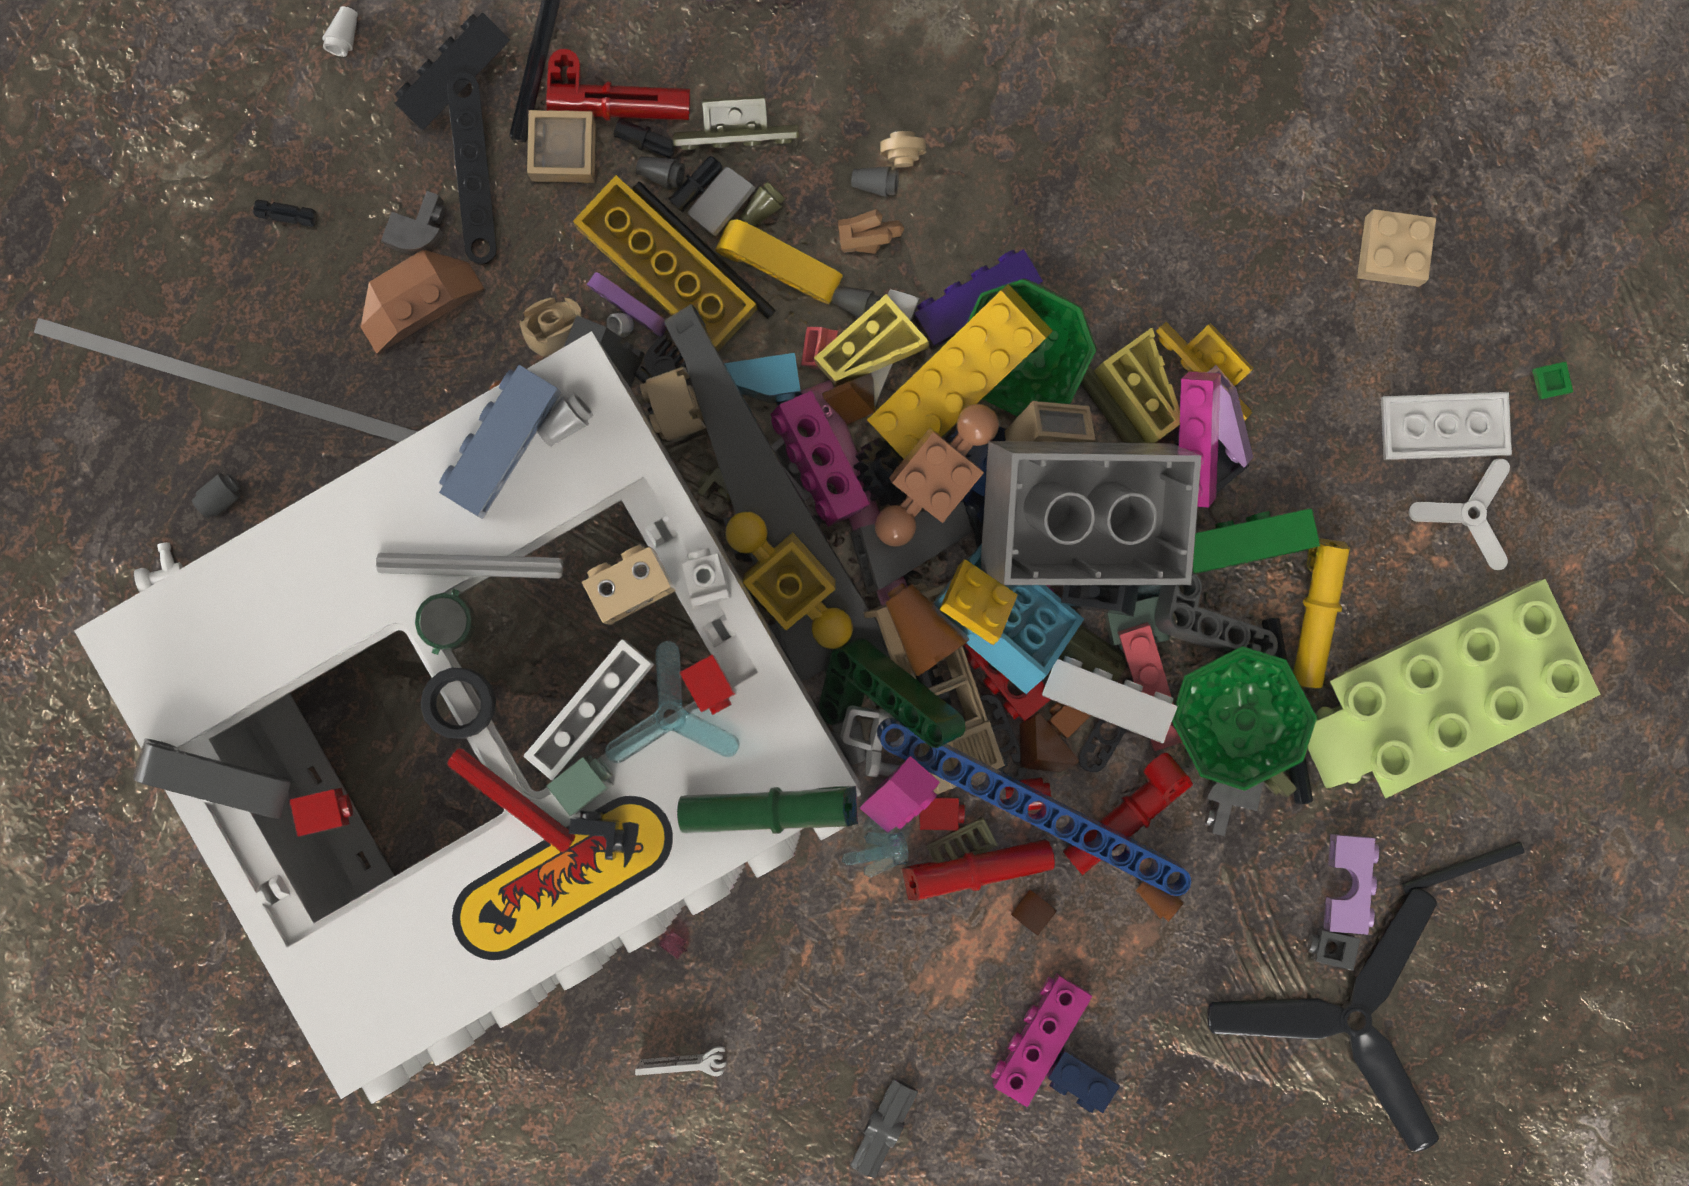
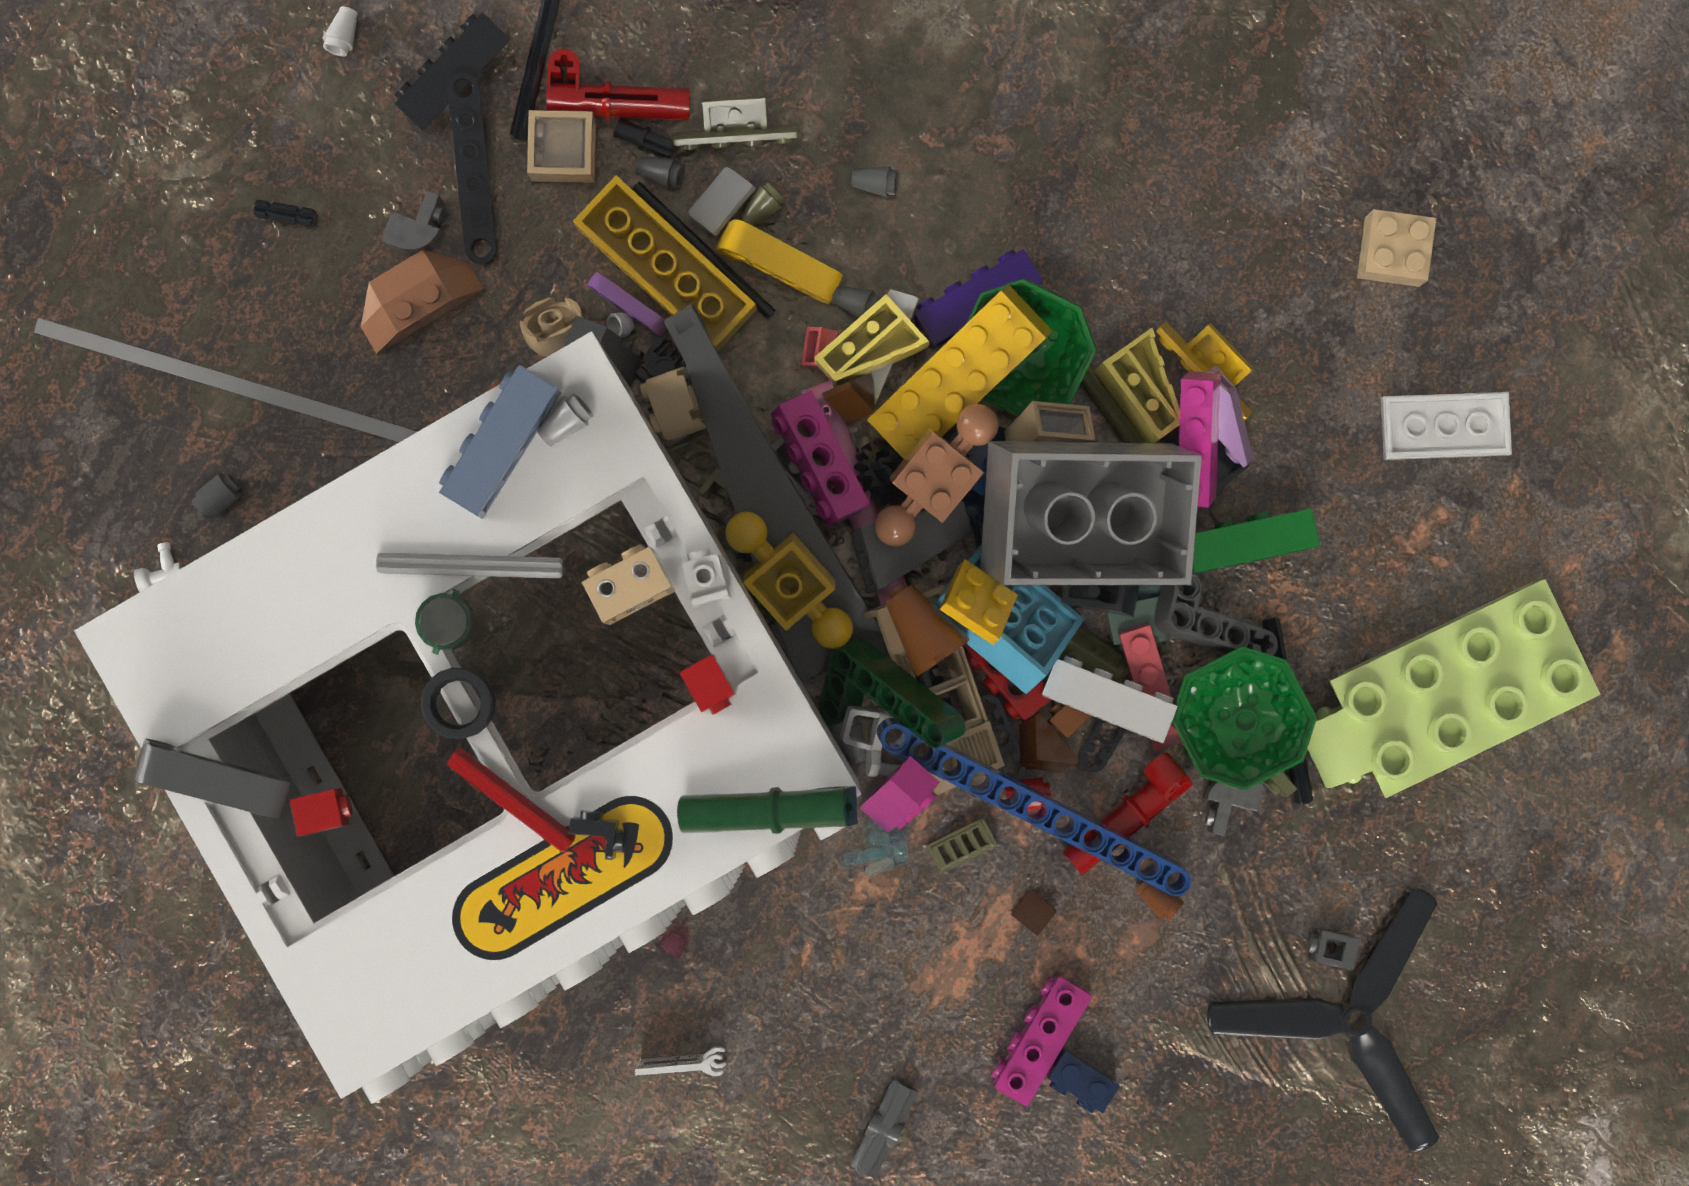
white brick [523,639,655,781] -> none
sand green brick [547,755,614,816] -> none
clear light blue piece [606,641,740,763] -> none
black axle [668,156,723,213] -> none
medium azure slope [724,353,801,406] -> none
medium nougat rock [838,209,904,254] -> none
tan plate [880,131,926,167] -> none
red piece [902,839,1055,901] -> none
red brick [919,797,965,831] -> none
yellow piece [1293,538,1350,688] -> none
lavender arch [1324,834,1379,935] -> none
black bar [1400,841,1525,895] -> none
white piece [1408,458,1510,570] -> none
green plate [1532,362,1573,400] -> none

